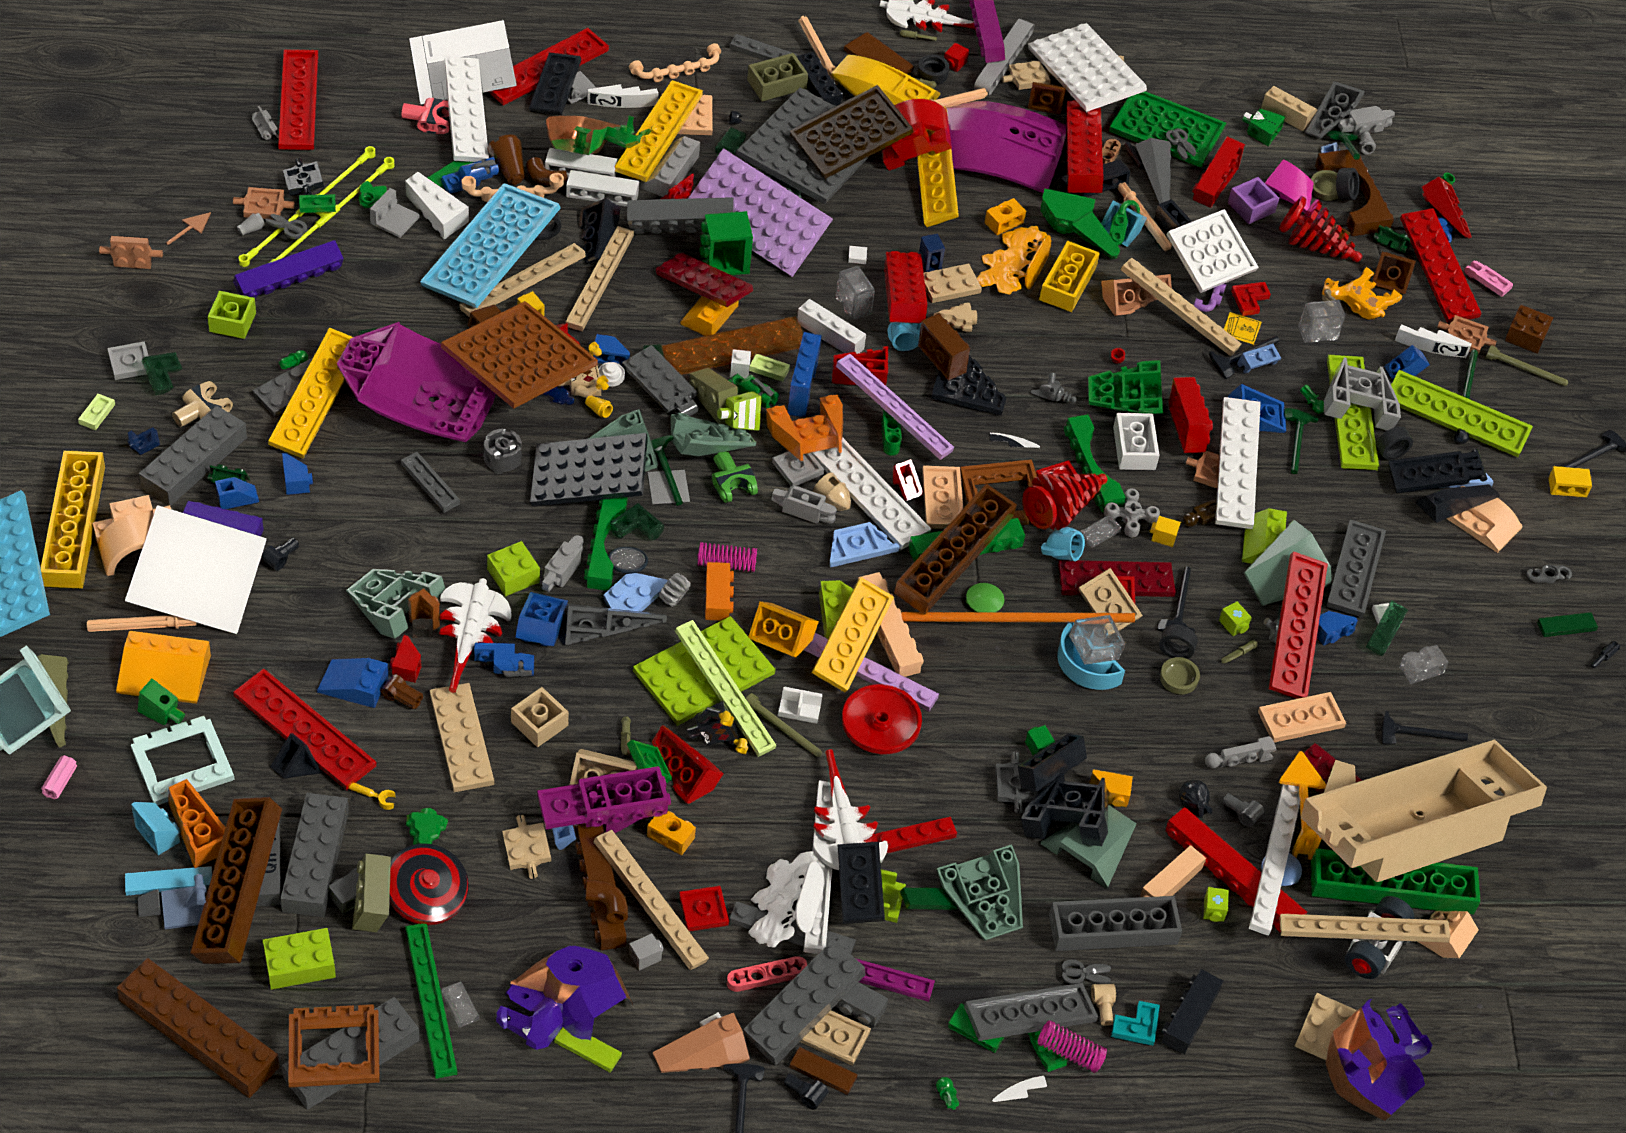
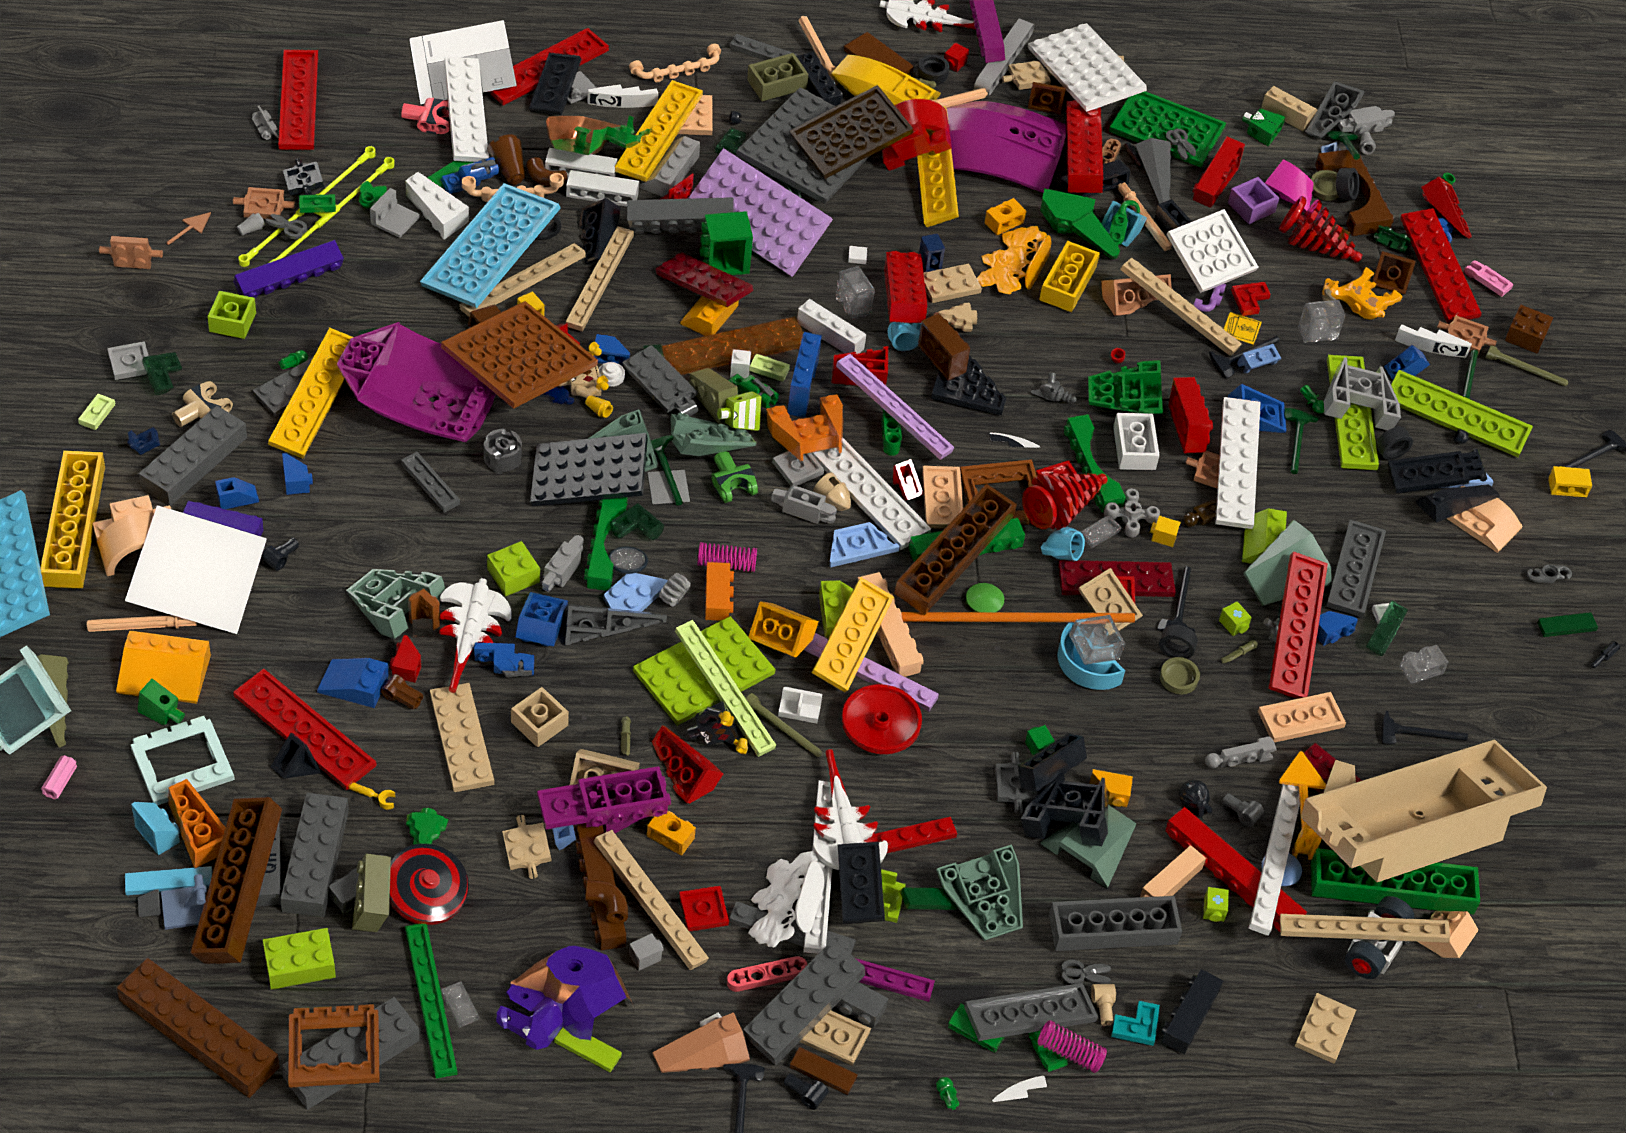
dark green hinge [208,464,250,484] -> none
green tile [627,740,672,783] -> none
olive piece [900,30,937,41] -> none
dark purple piece [1326,999,1432,1121] -> none

